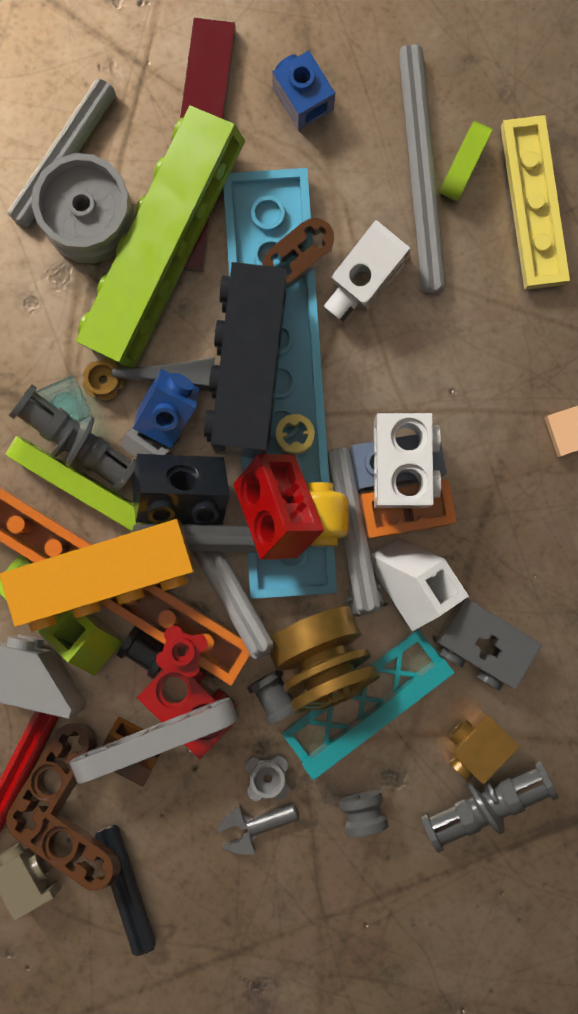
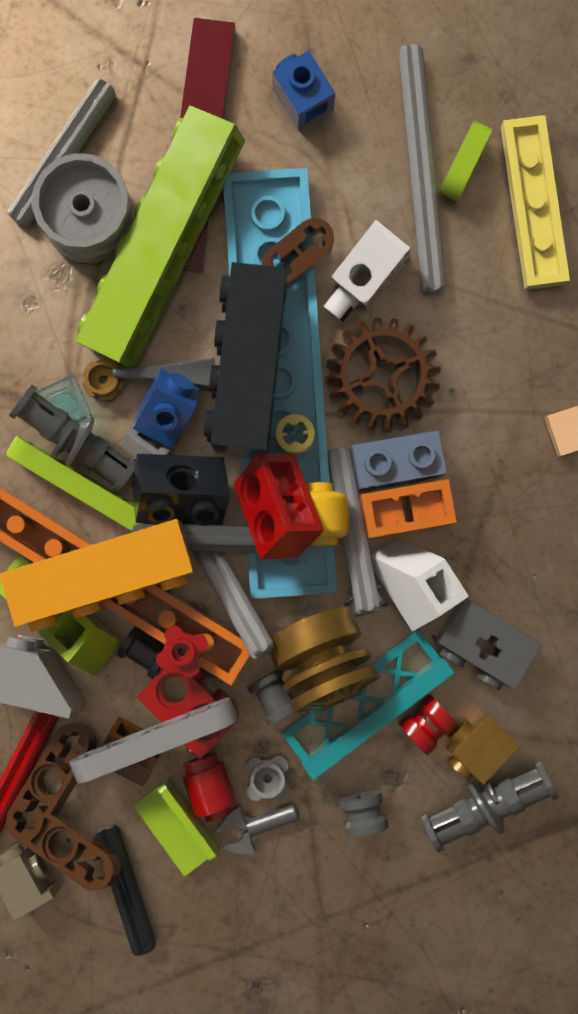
white brick [374,413,441,508] -> none
none -> lime panel [133,777,221,877]
none -> red brick [182,753,237,823]
none -> reddish brown gear [325,317,441,434]
none -> red wheel [398,694,459,756]

